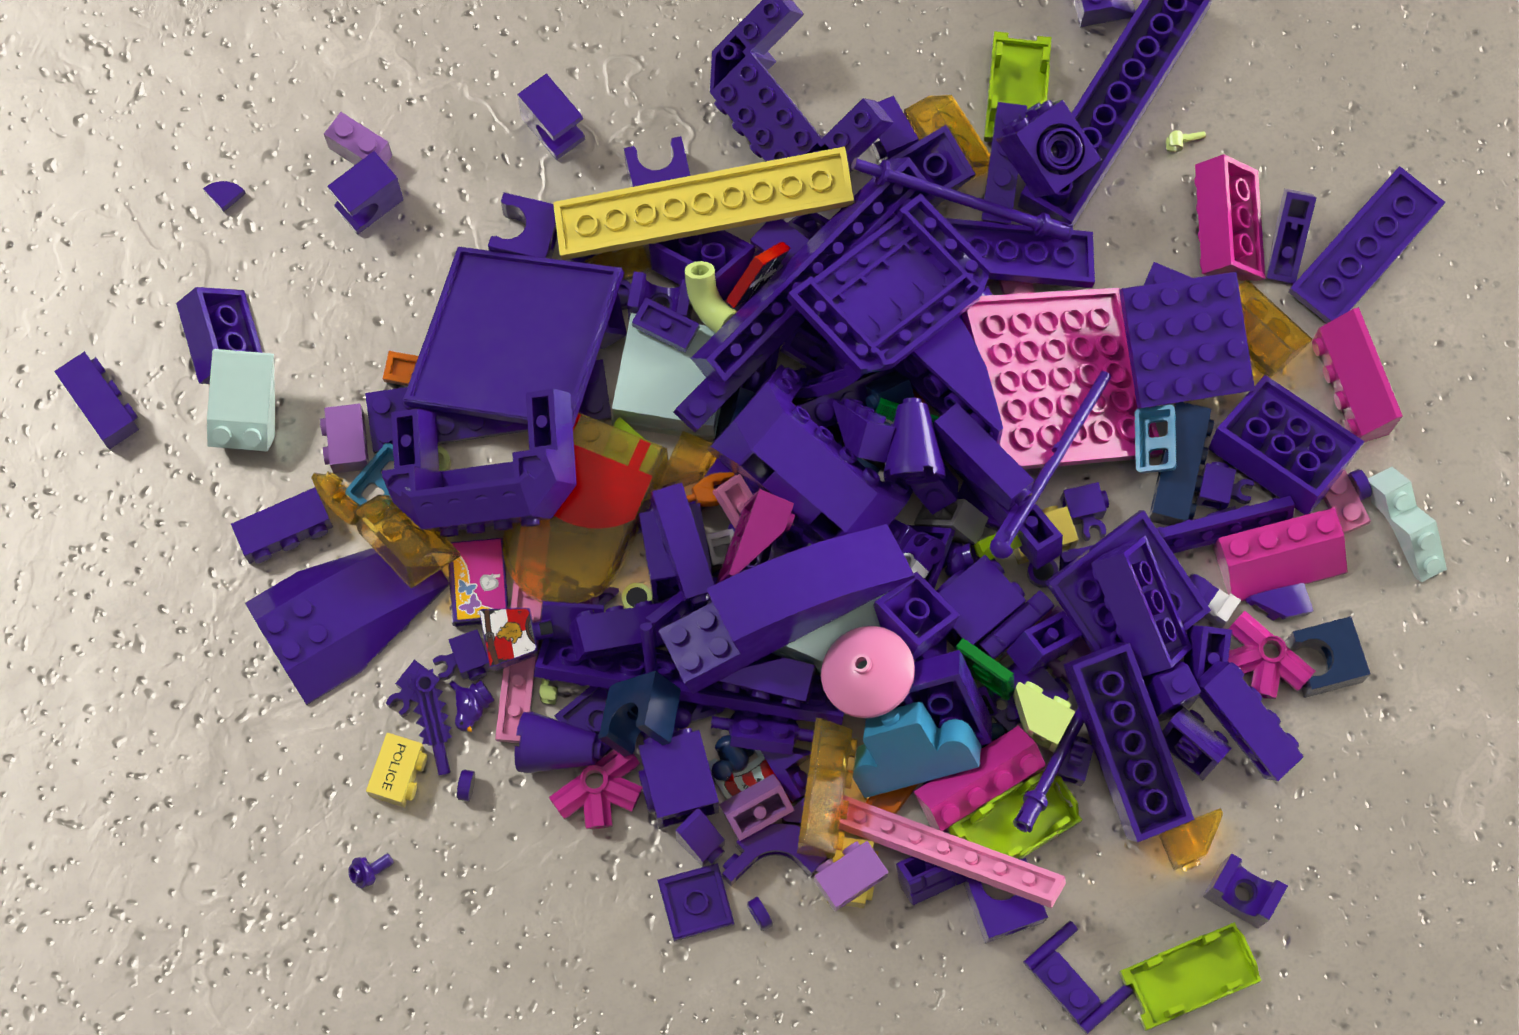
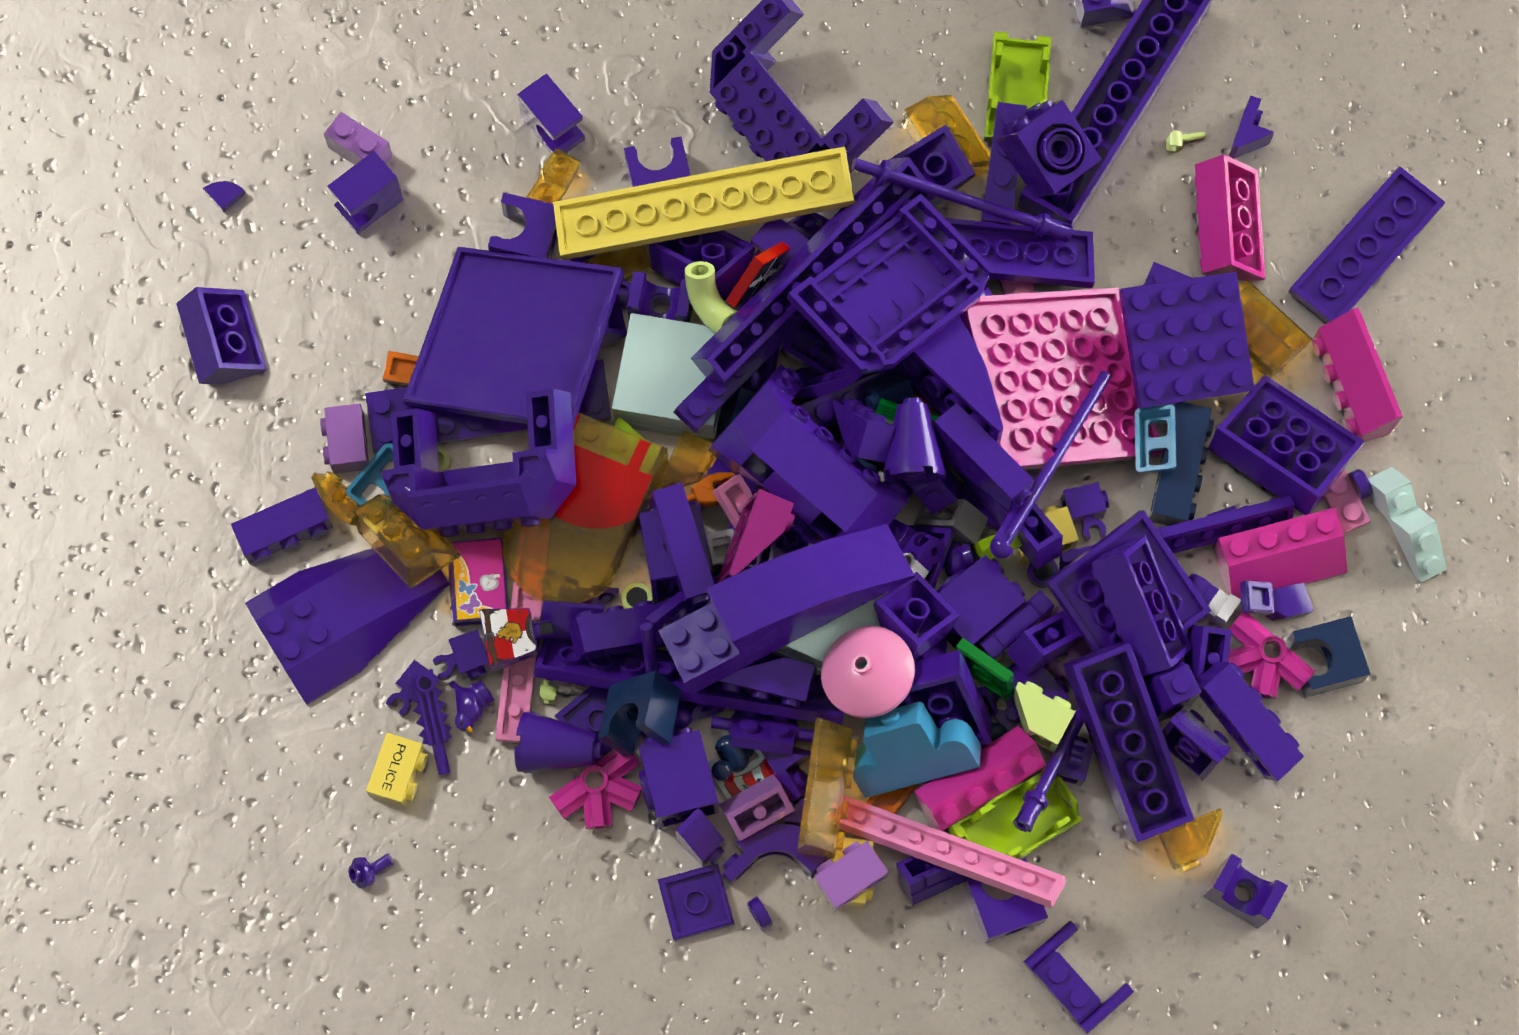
dark purple brick [54,351,139,450] -> none
light aqua slope [207,349,275,451] -> none
dark purple tile [457,769,475,802] -> none
dark purple plate [632,297,700,353] -> none
dark purple brick [872,95,919,160] -> none
lime piece [1118,922,1262,1031] -> none
dark purple brick [1195,462,1254,511] -> none
dark purple slope [1266,188,1317,284] -> none
none -> clear yellow slope [526,148,581,204]
none -> dark purple slope [1229,95,1274,159]
none -> dark purple tile [1240,581,1274,615]

